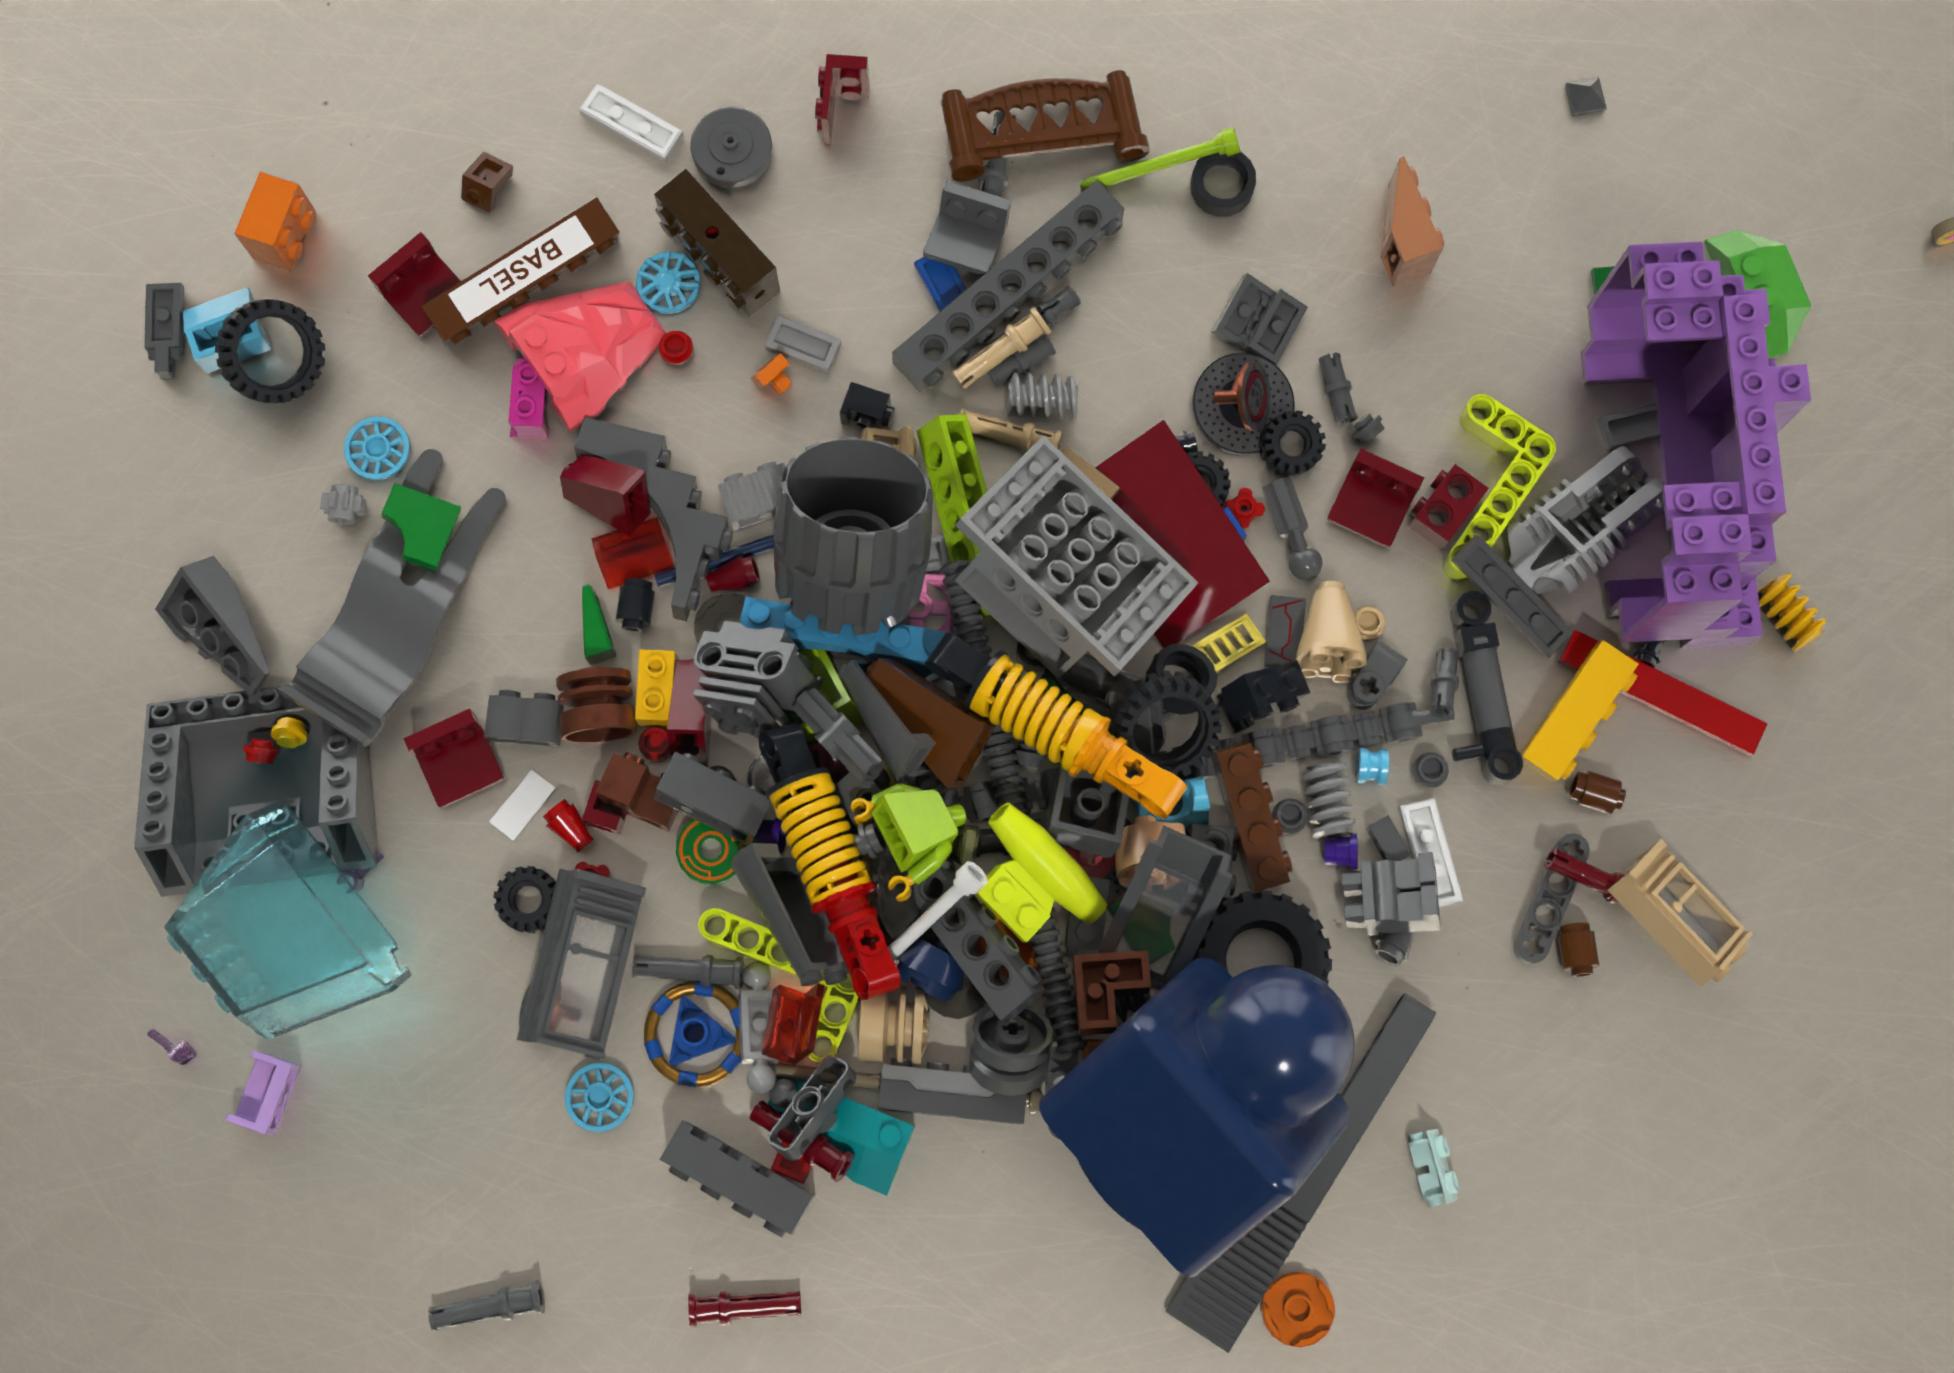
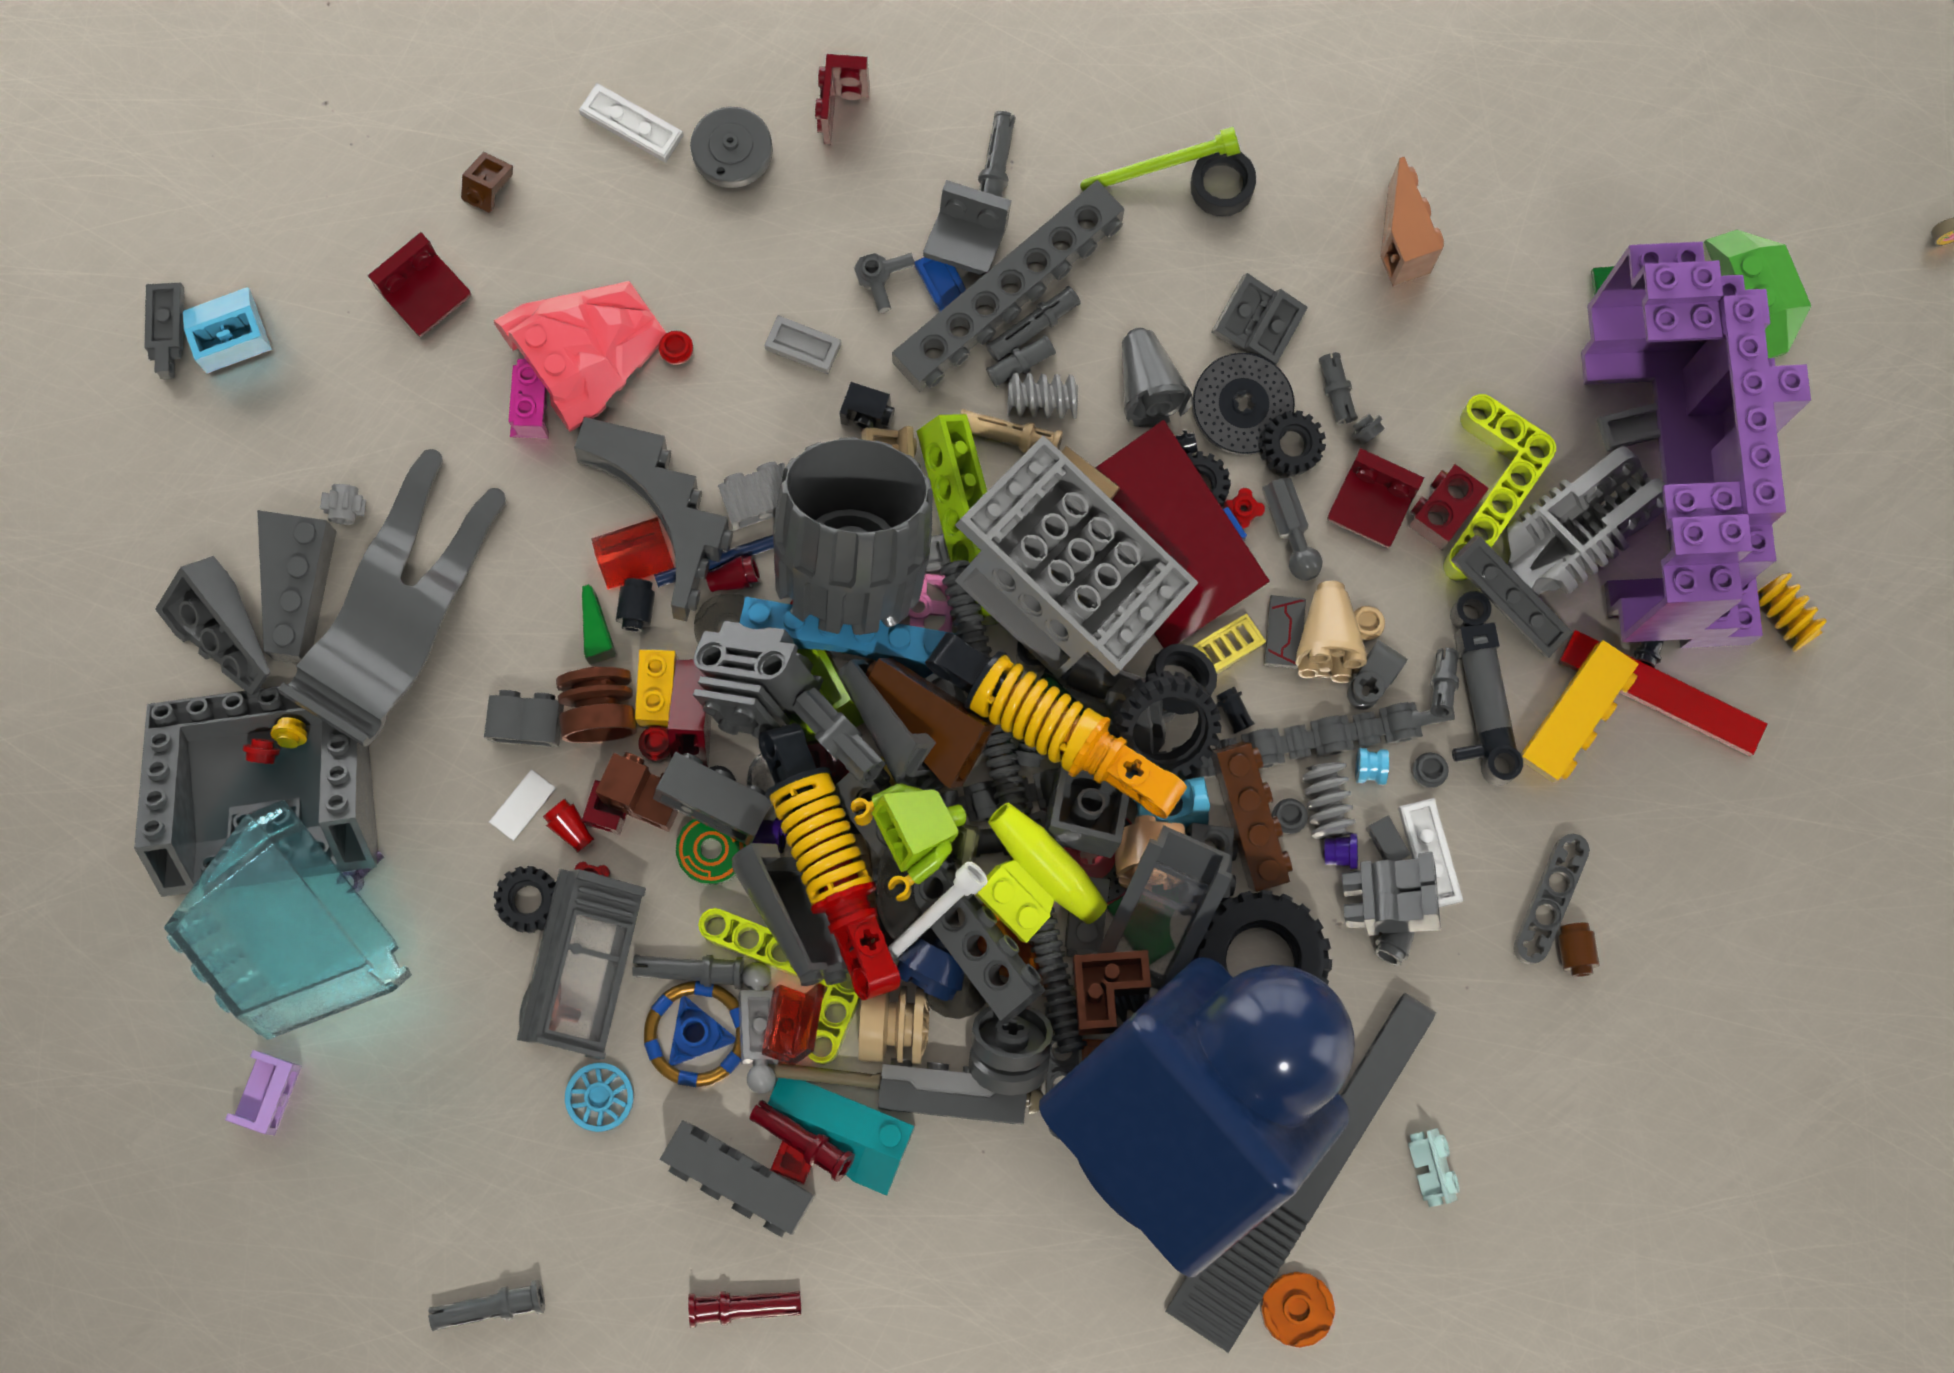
clear purple hand [147,1028,197,1065] -> none
black tyre [215,299,325,403] -> none
orange brick [234,172,316,271] -> none
medium azure wheel [344,417,410,482] -> none
green tile [381,483,461,571] -> none
dark red bracket [403,708,504,808] -> none
brick [421,197,620,346] -> none
dark red slope [560,454,651,537] -> none
medium azure wheel [636,250,701,314] -> none
dark brown brick [654,169,780,317] -> none
orange tile [750,353,792,394] -> none
dark grey piece [767,1055,856,1161] -> none
dark grey plate [854,823,886,859] -> none
reddish brown piece [941,70,1150,182] -> none
tan pin [952,307,1052,389] -> none
shield [1214,361,1270,431] -> none
black brick [1221,660,1311,722] -> none
dark red pin [1544,848,1625,904] -> none
dark grey slope [1565,77,1607,115] -> none
reddish brown brick [1569,771,1626,815] -> none
tan door [1608,838,1753,987] -> none
none -> dark grey wedge [257,510,337,664]
none -> dark grey piece [854,253,915,313]
none -> dark grey cone [1122,328,1193,427]

